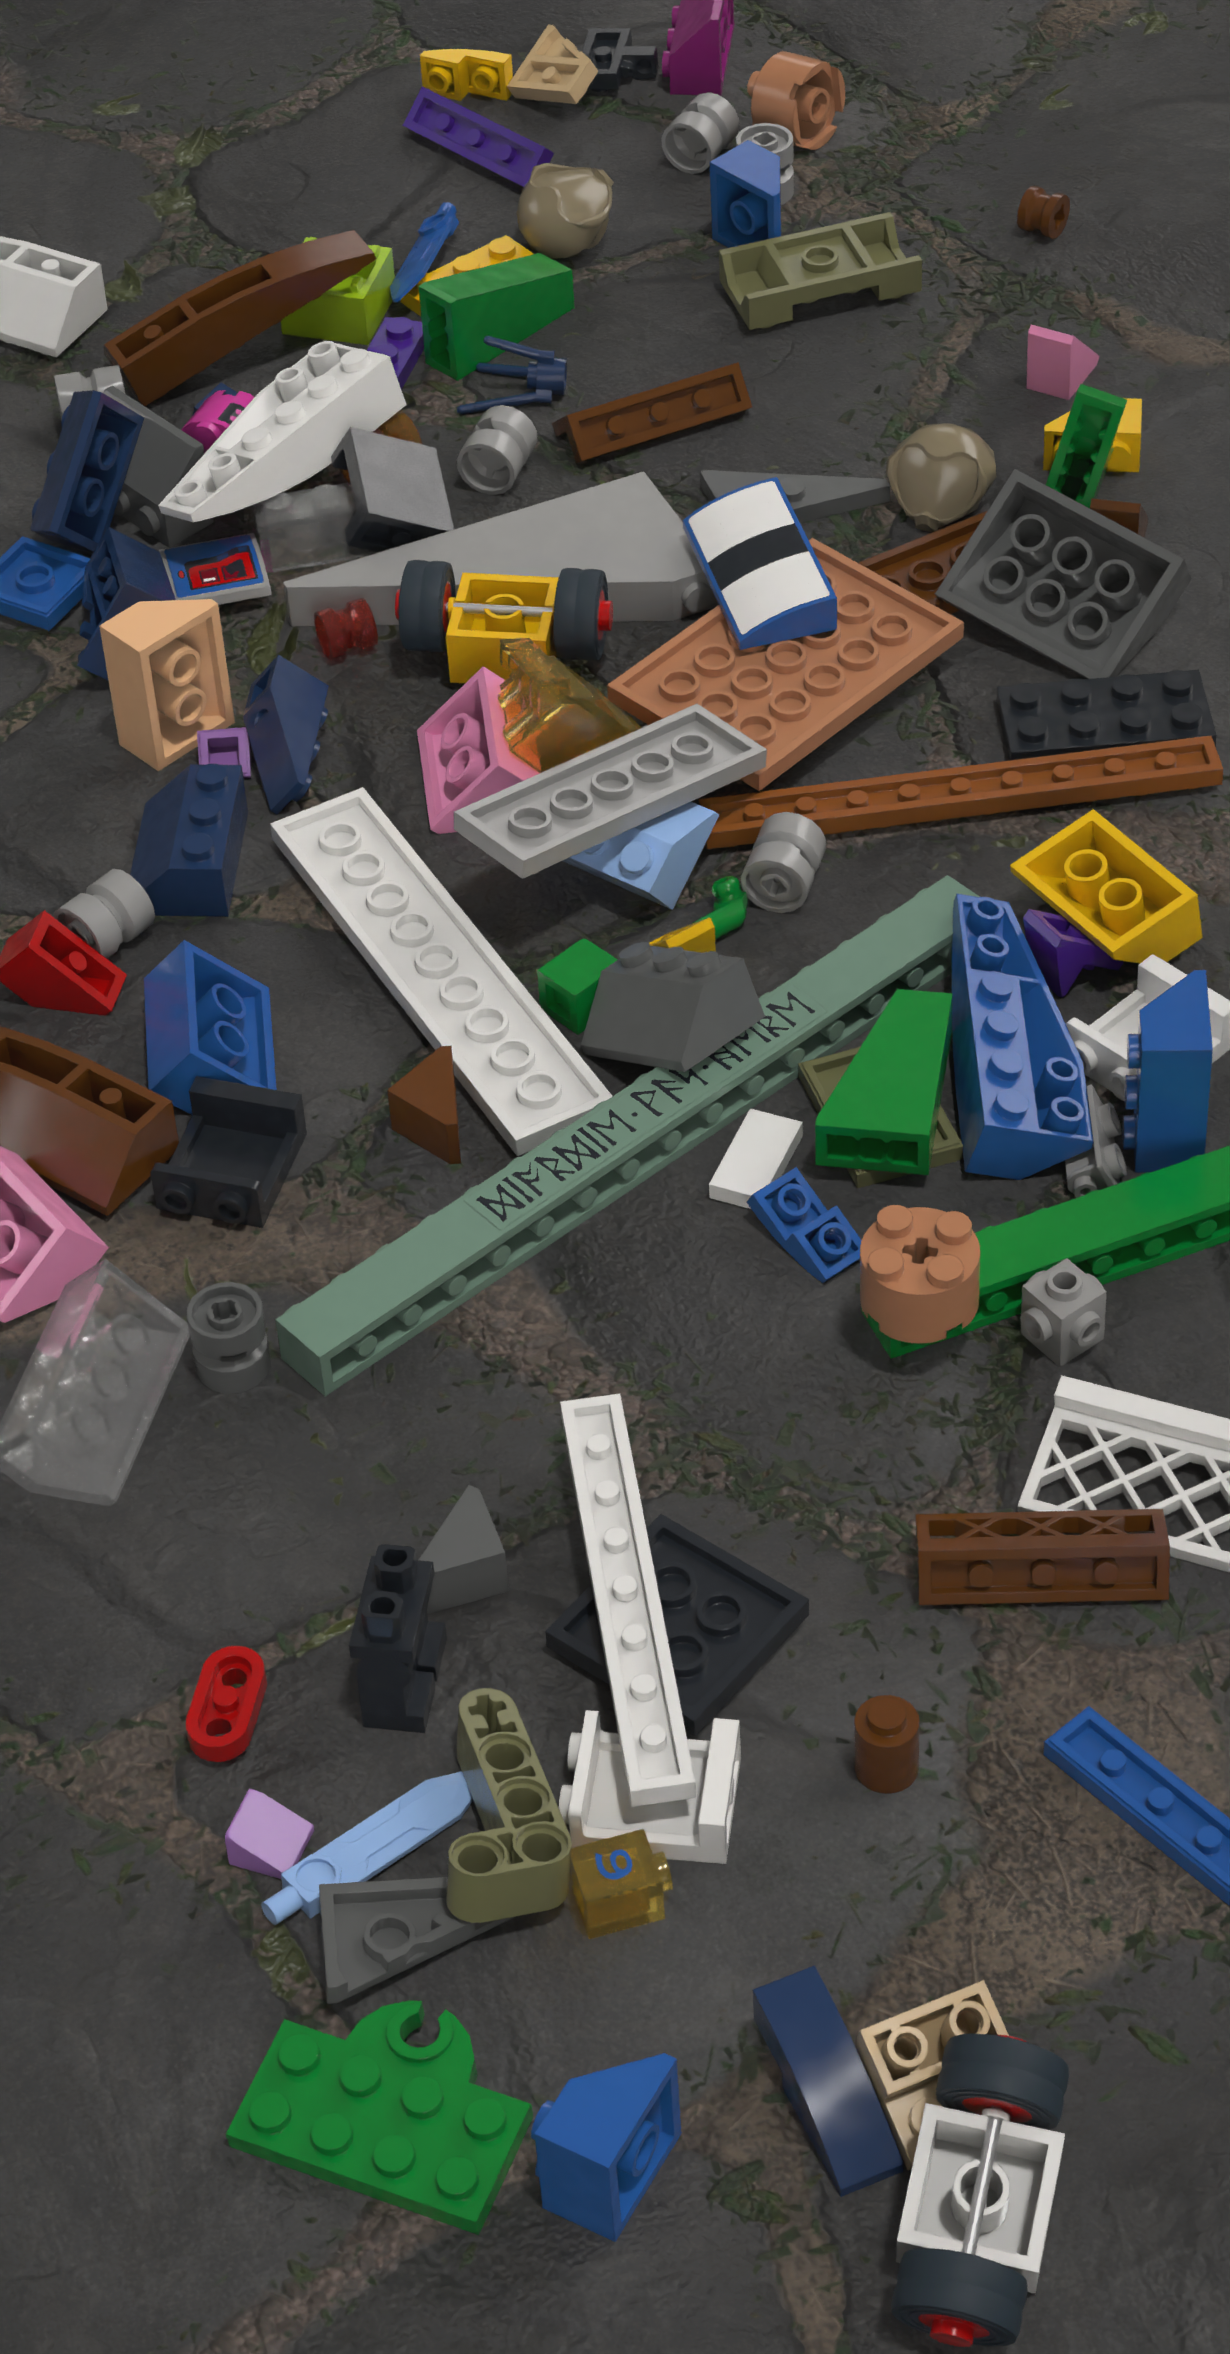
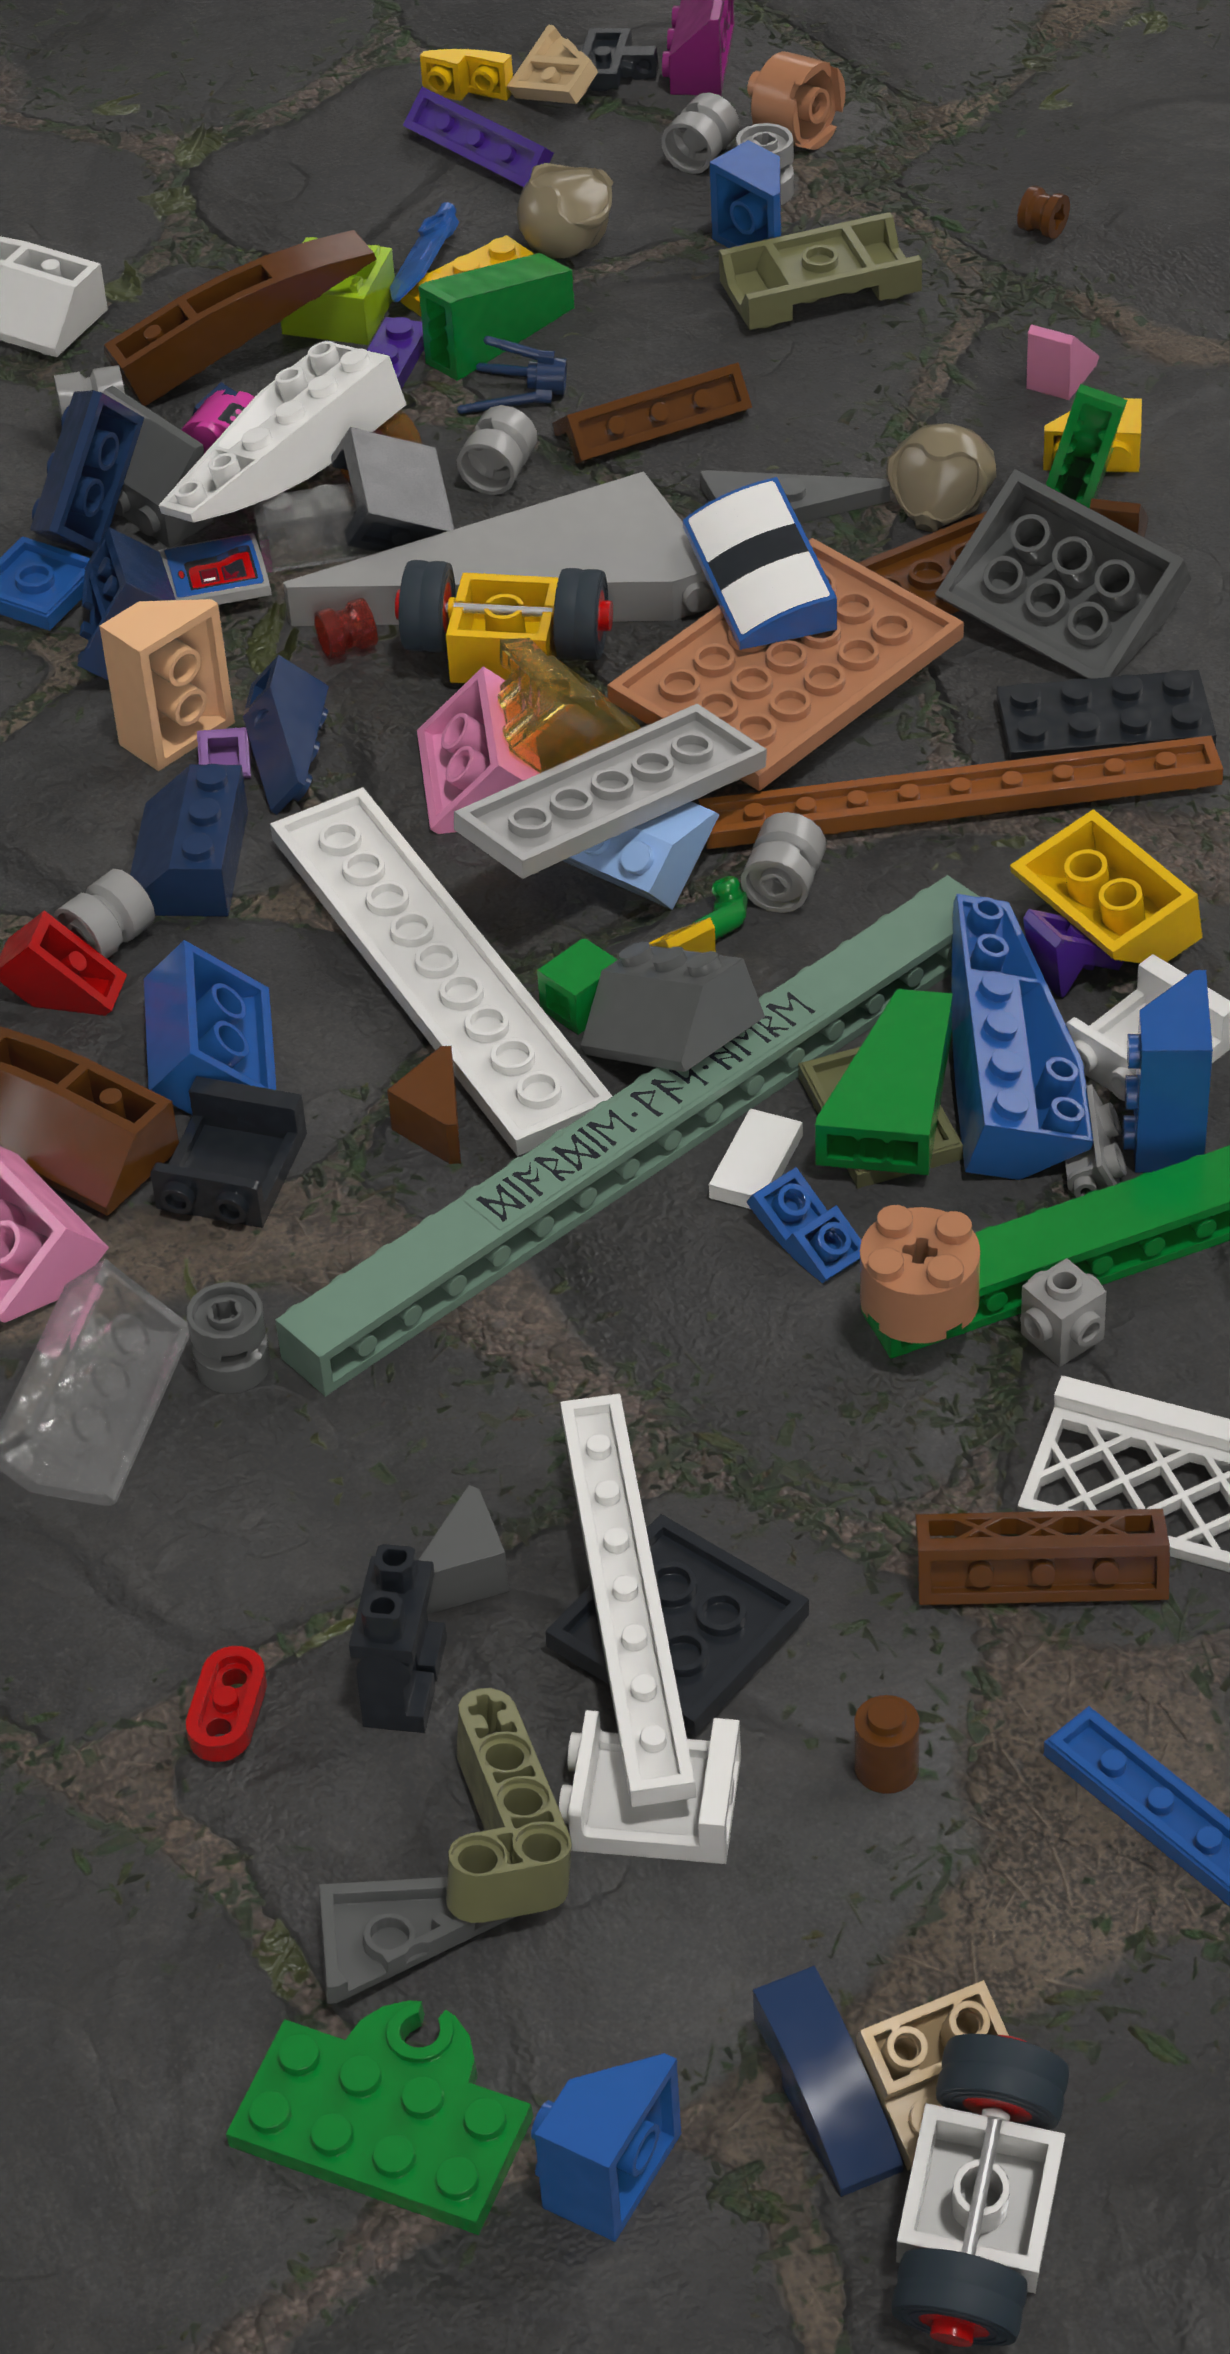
slope [225,1789,314,1879] -> none
light blue piece [261,1771,473,1925] -> none
clear yellow brick [570,1829,673,1939] -> none

